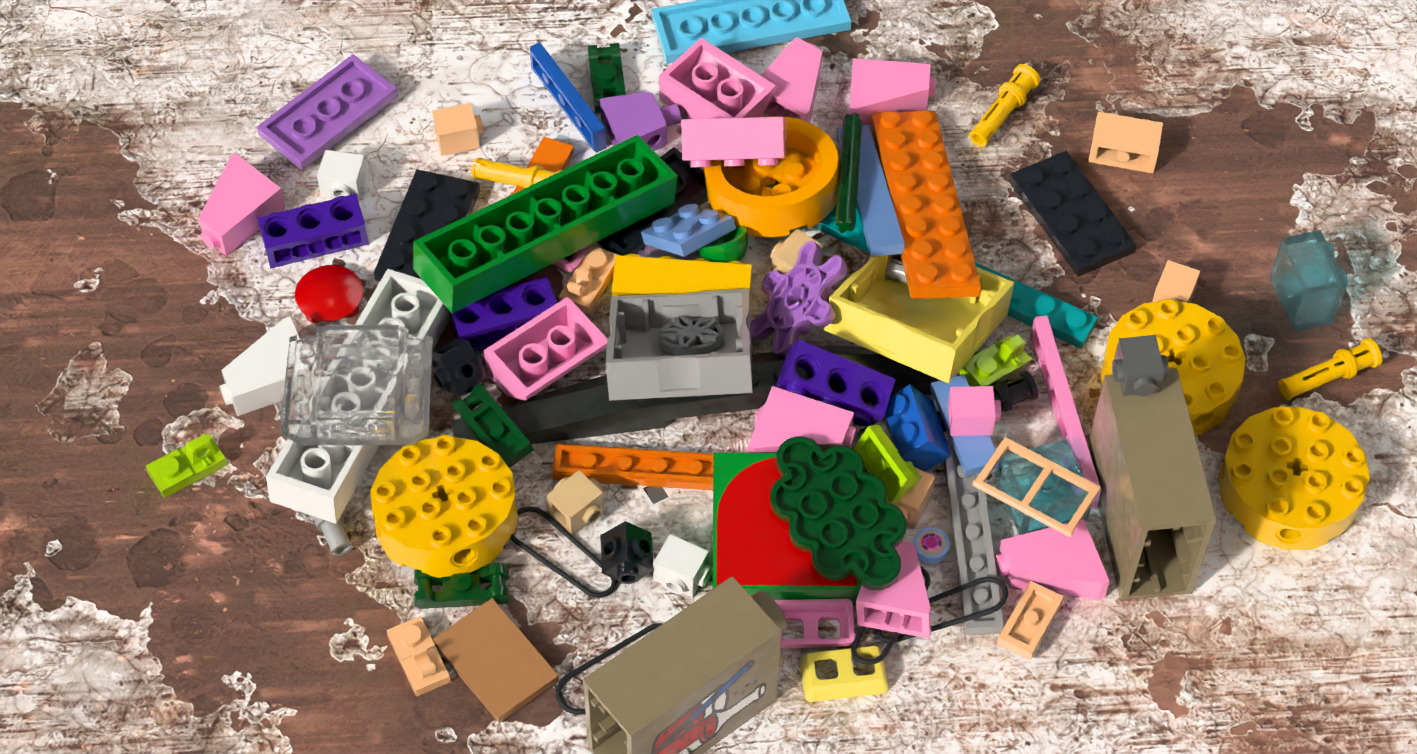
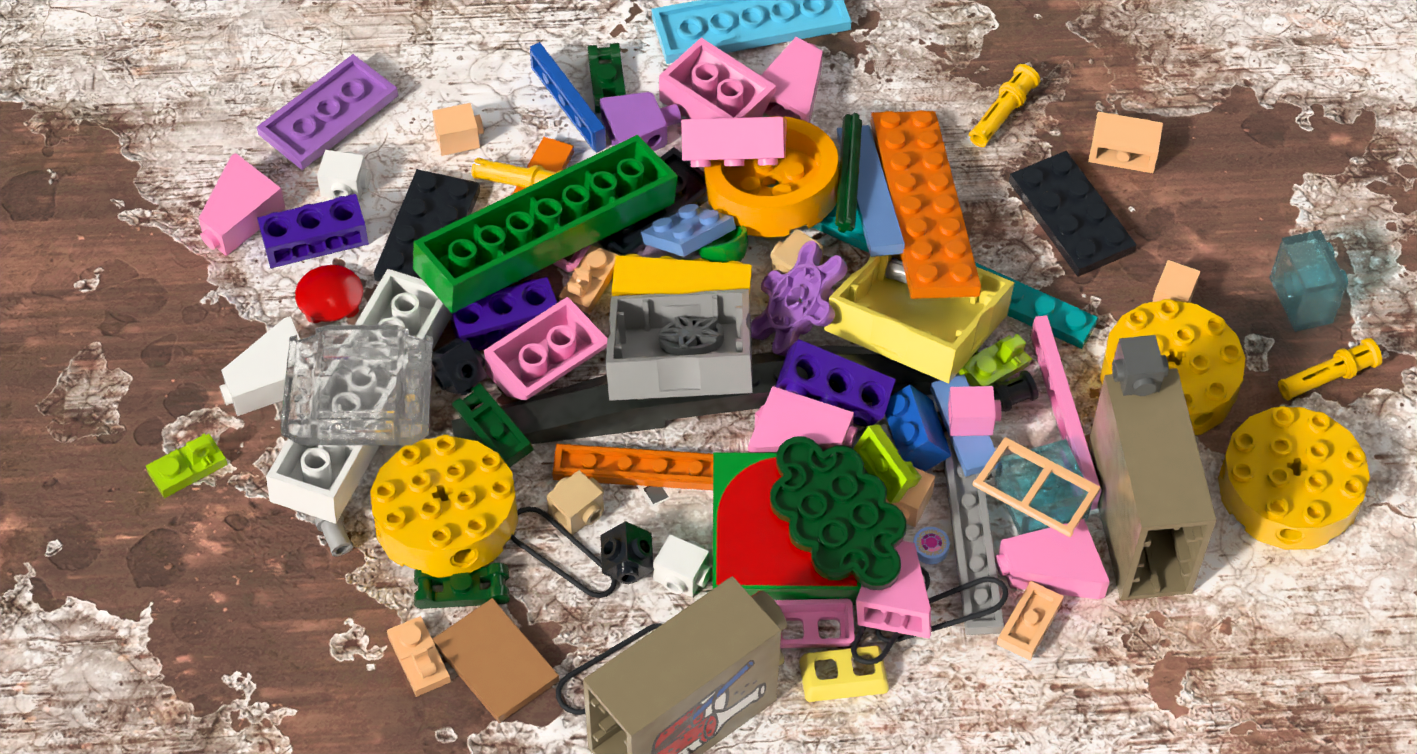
bright pink slope [849,58,936,125] -> none

